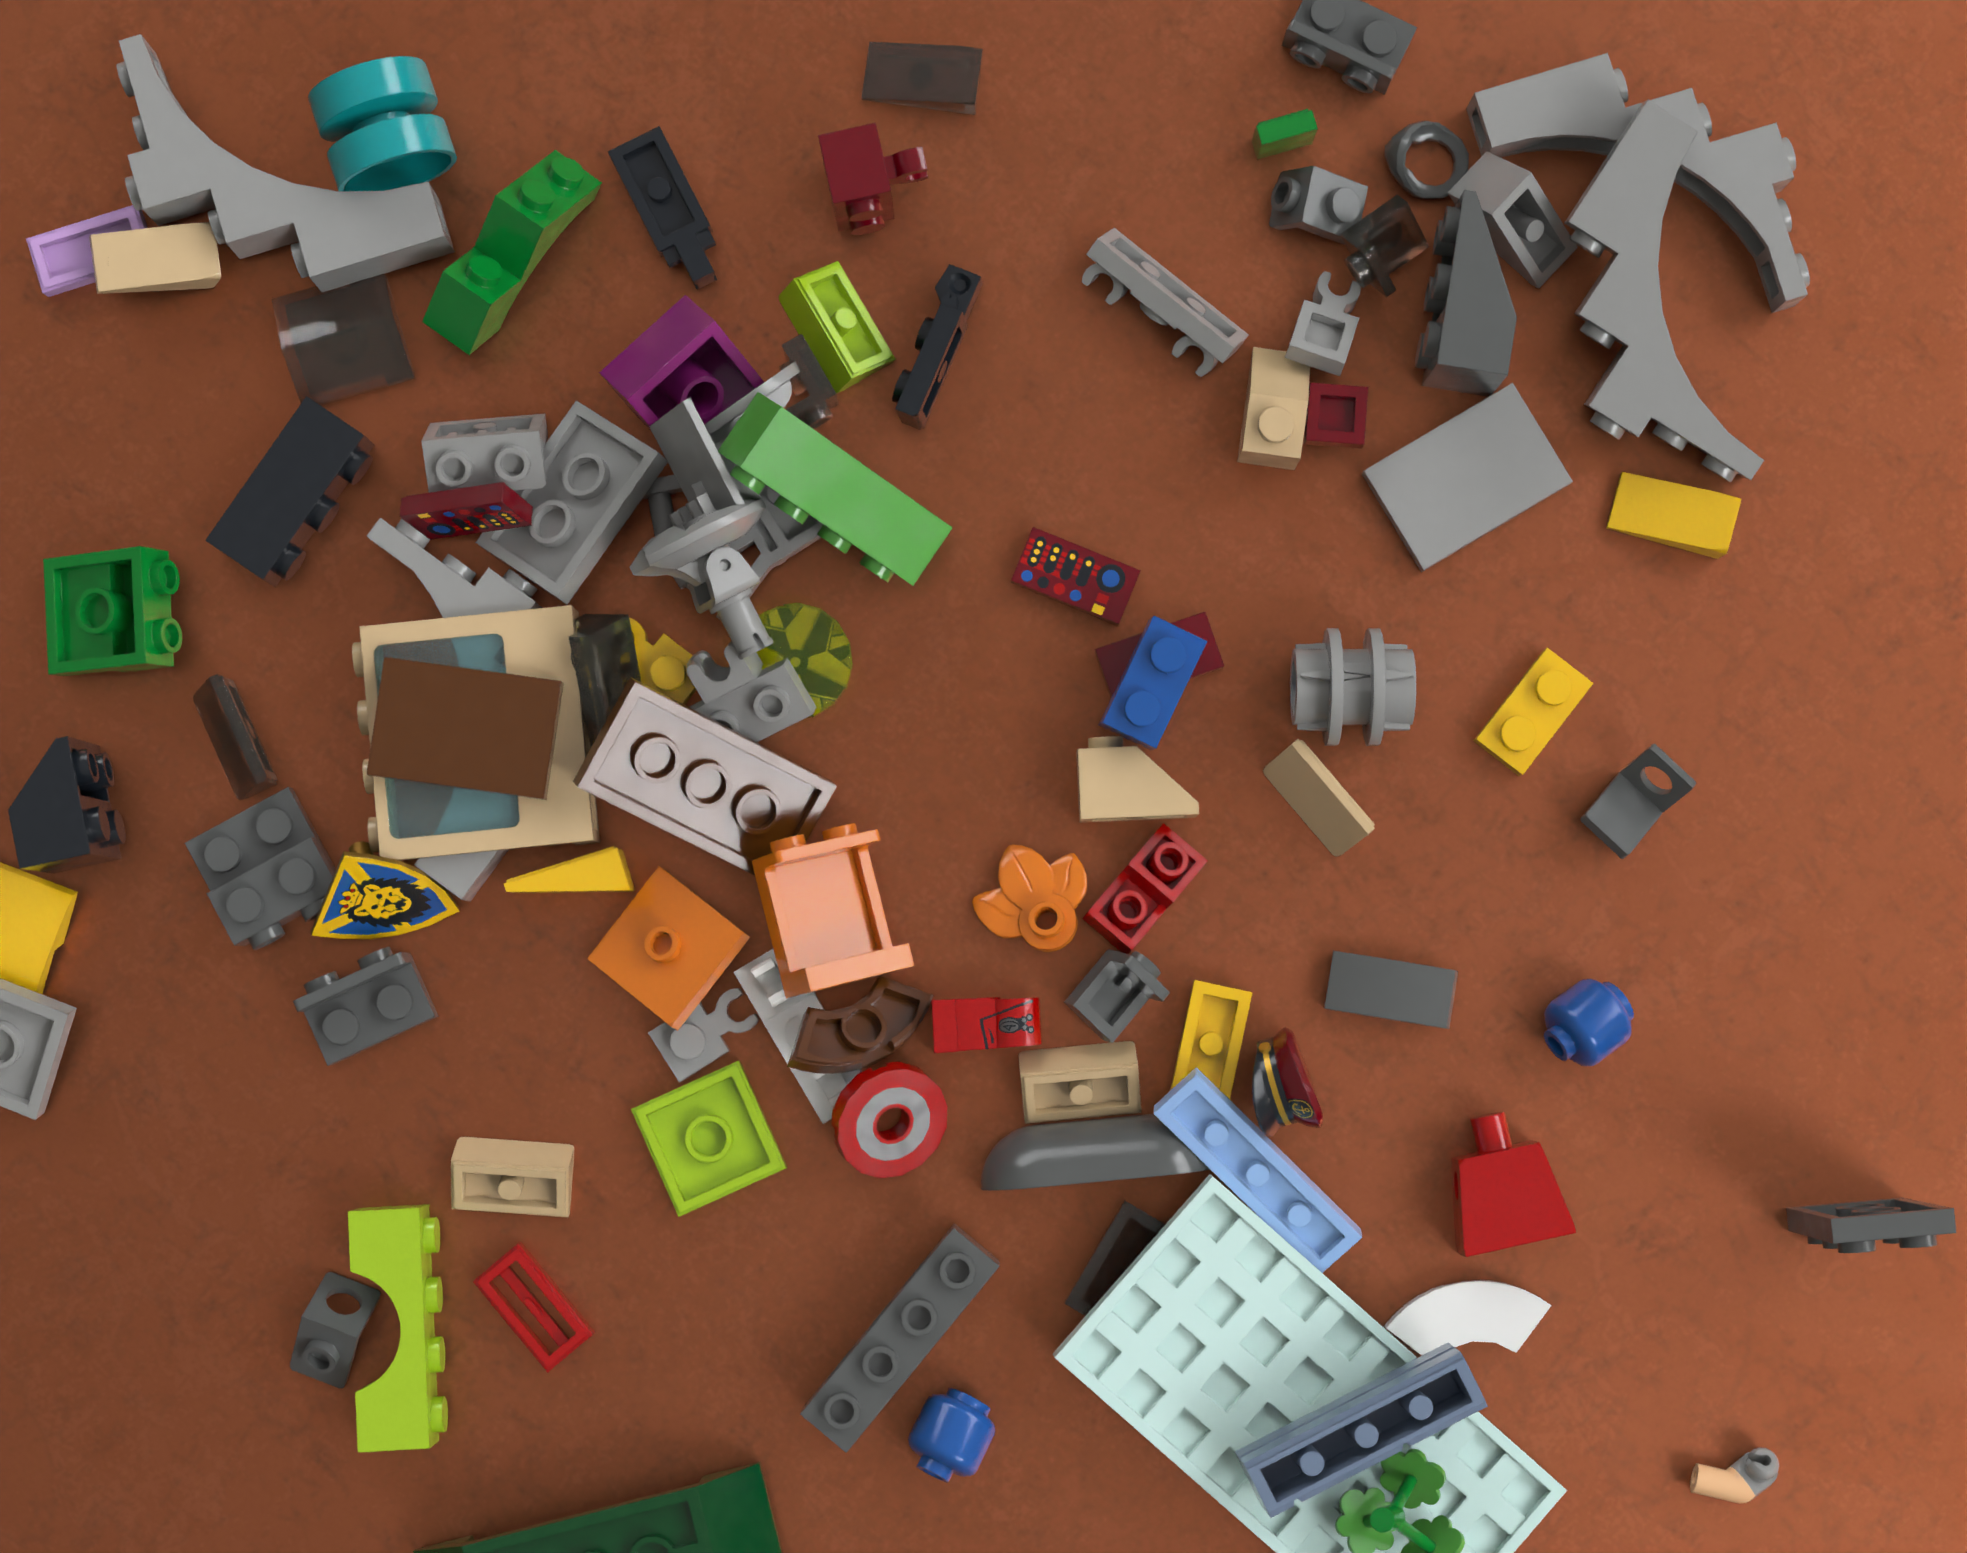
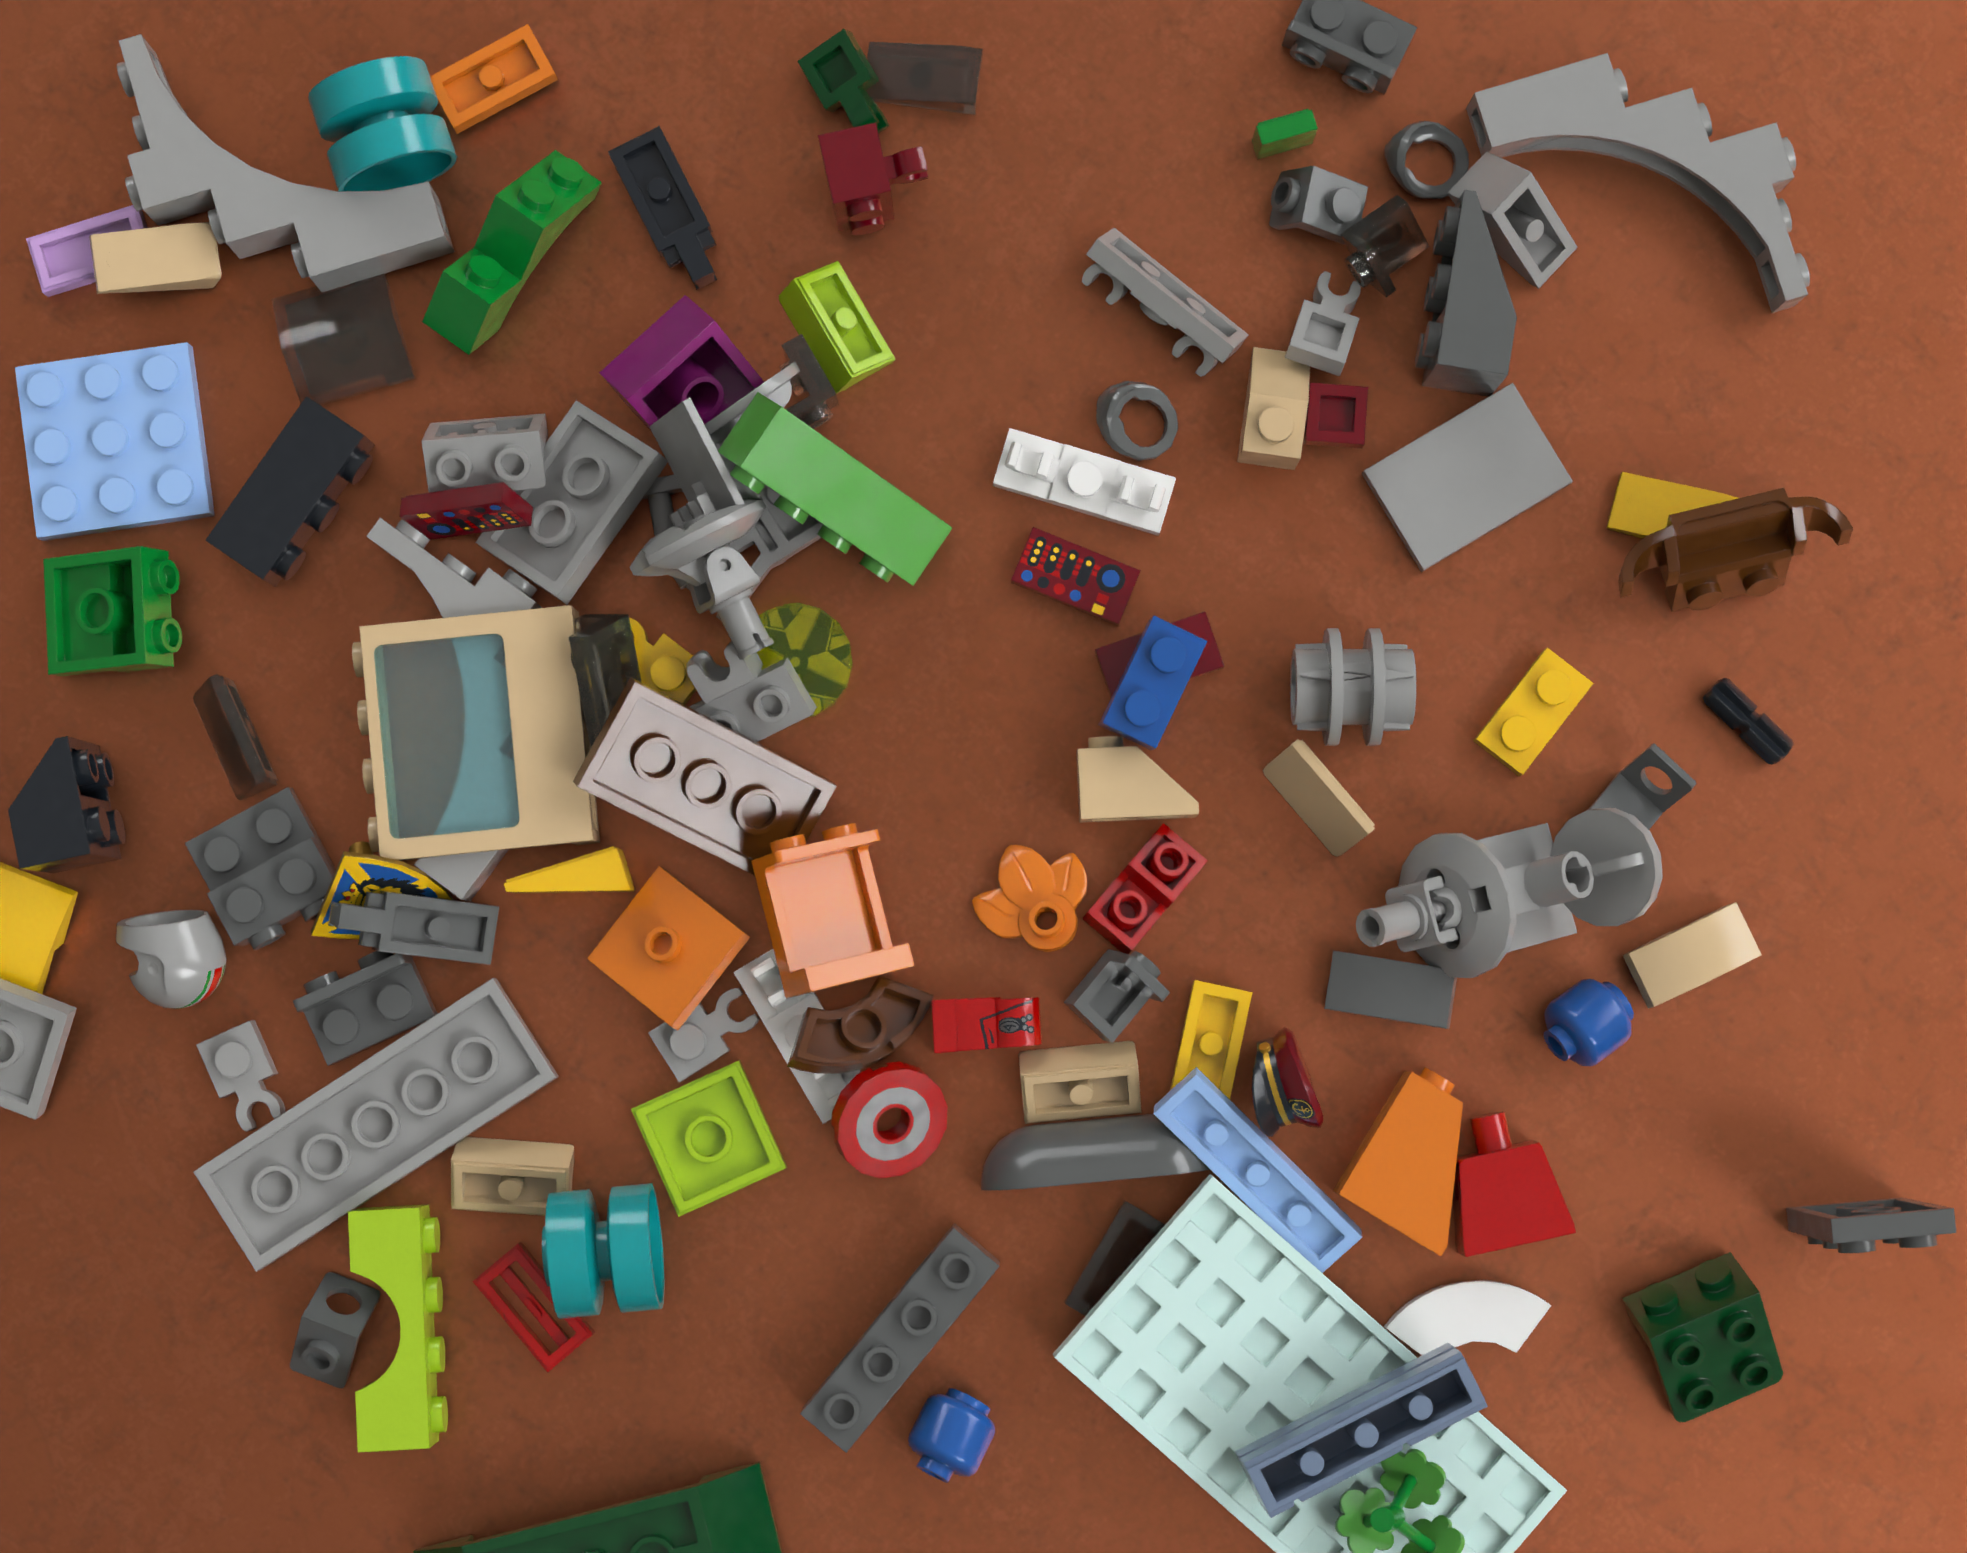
reddish brown tile [367,657,564,800] -> none
black hinge [892,264,983,430] -> none
light grey arch [1564,99,1764,483] -> none
arm [1690,1447,1779,1504] -> none
none -> light blue plate [15,342,215,541]
none -> light grey helmet [116,910,227,1009]
none -> light grey plate [194,978,559,1272]
none -> light grey plate [196,1020,285,1132]
none -> dark grey hinge [328,891,499,965]
none -> orange plate [430,24,558,134]
none -> teal wheel [542,1183,665,1319]
none -> dark green plate [798,29,889,134]
none -> white plate [993,428,1176,536]
none -> dark grey piece [1096,381,1178,461]
none -> orange slope [1333,1067,1463,1256]
none -> light grey piece [1356,808,1663,978]
none -> reddish brown plate [1618,488,1853,612]
none -> tan slope [1623,902,1762,1009]
none -> dark green bracket [1623,1252,1783,1422]
none -> black piece [1703,678,1794,765]

